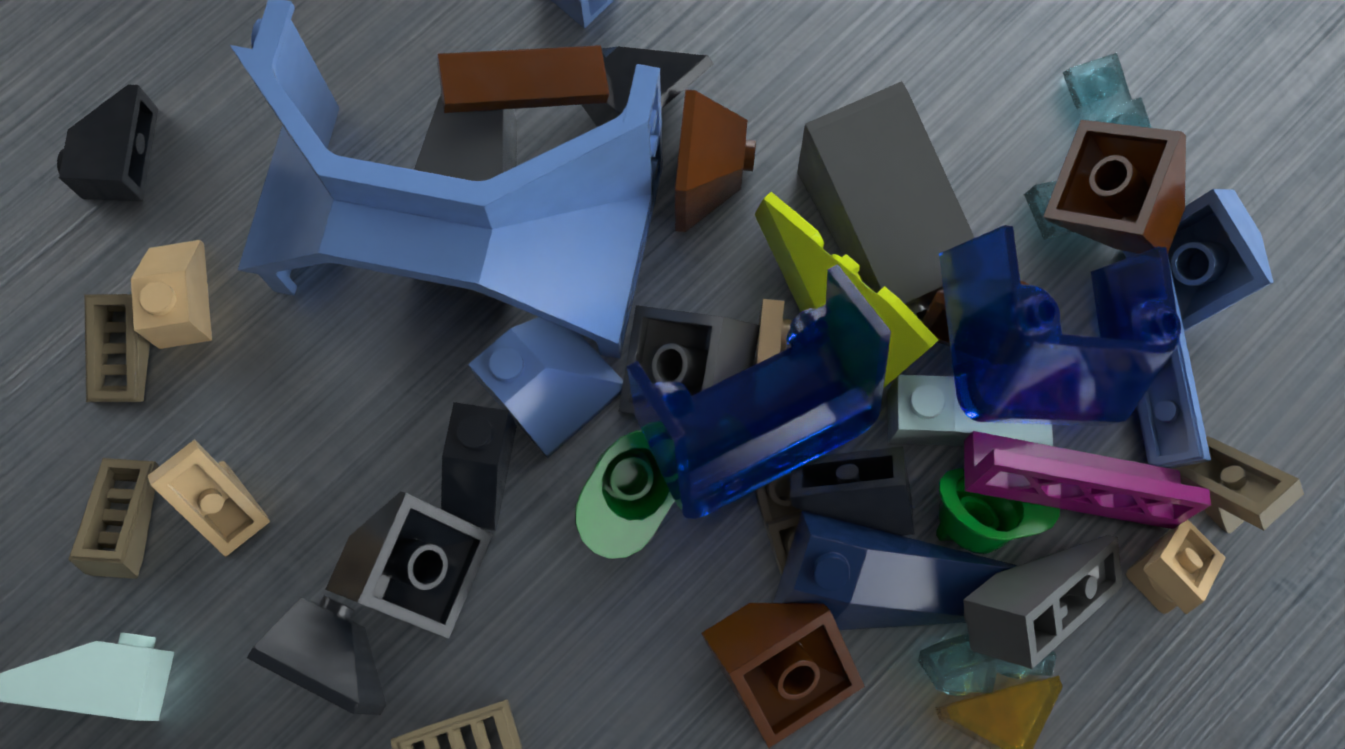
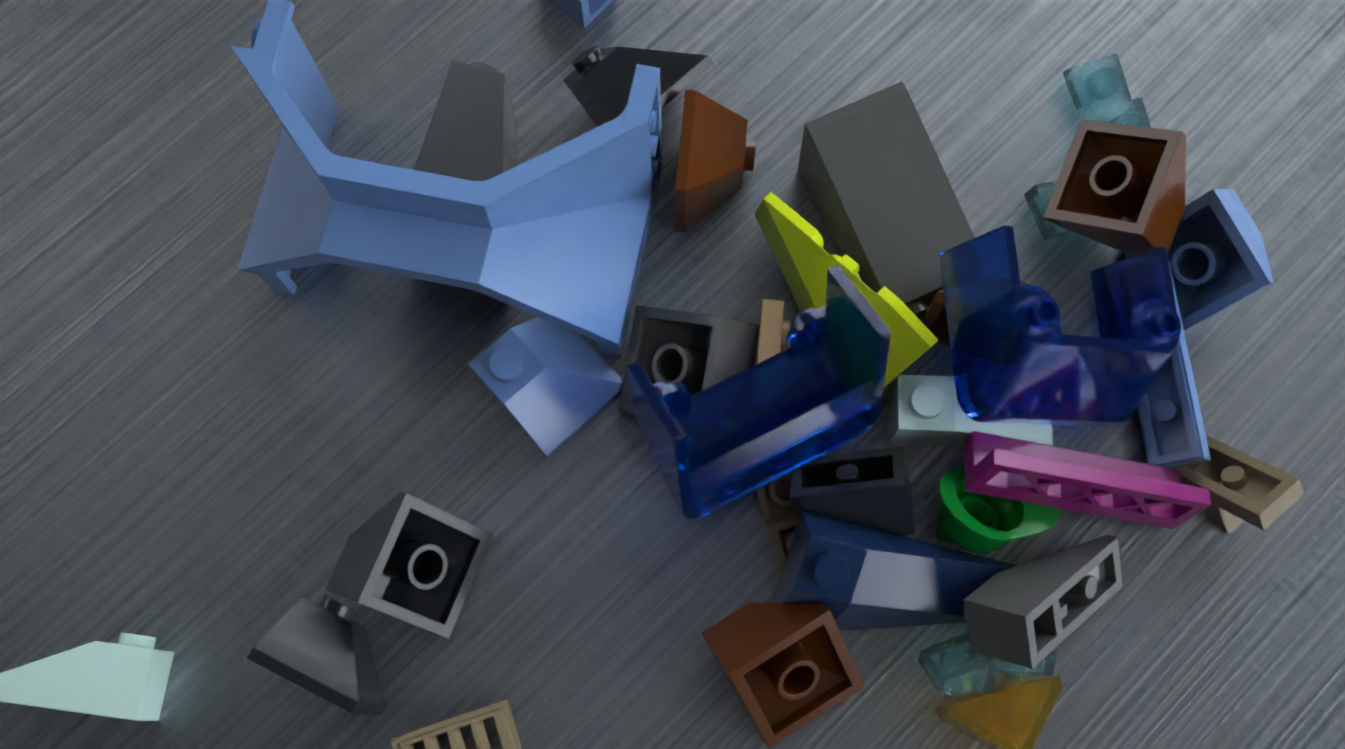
black slope [57,84,158,202] -> none
dark tan slope [68,458,159,579] -> none
dark tan slope [84,294,150,402] -> none
tan slope [131,240,212,349] -> none
tan slope [148,439,270,557] -> none
reddish brown tile [437,45,610,113] -> none
black slope [441,402,517,531] -> none
green piece [575,430,686,559] -> none
tan slope [1126,520,1226,614] -> none

